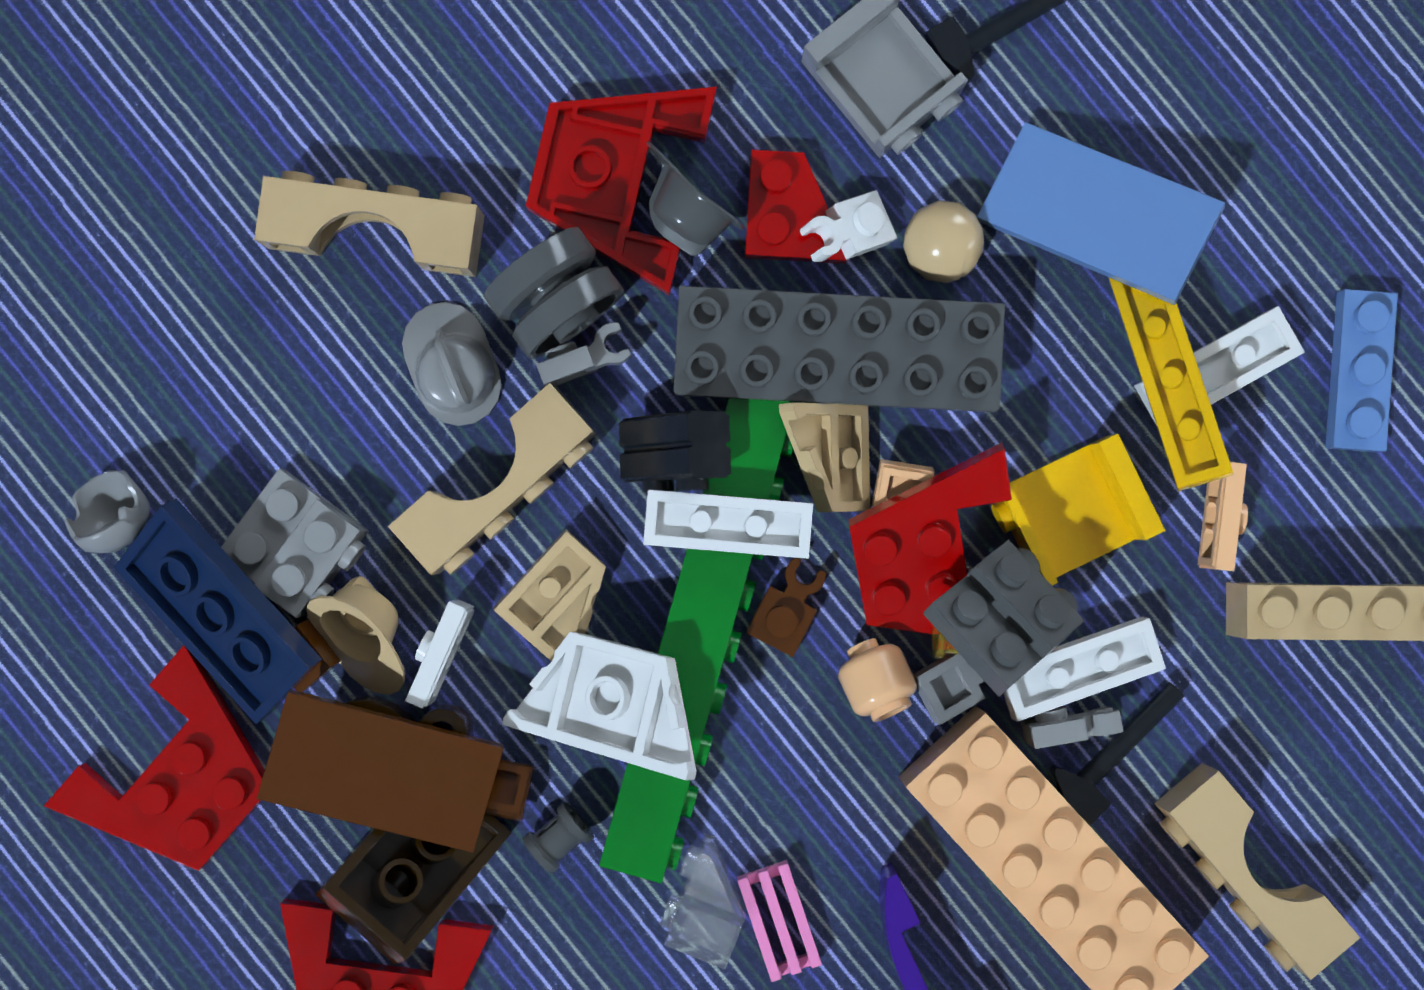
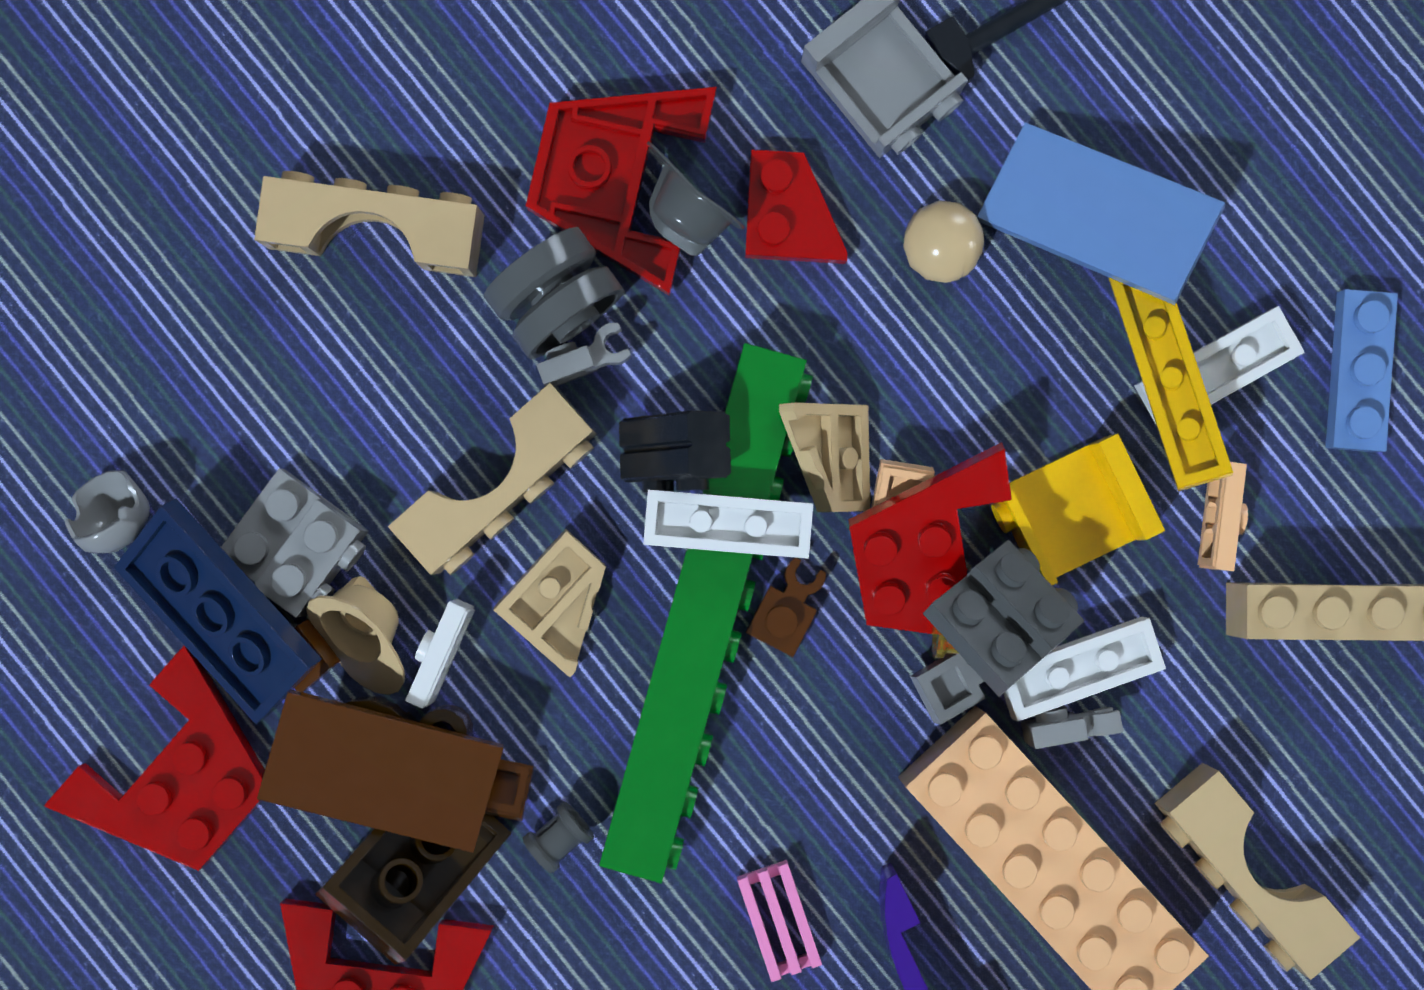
light grey piece [402,302,502,426] -> none
white wing [502,632,697,780] -> none
clear slope [659,834,745,969] -> none
dark grey bracket [674,286,1005,413] -> none
white plate [799,190,897,262] -> none
light nougat head [838,638,917,722] -> none
black piece [1050,682,1185,825] -> none

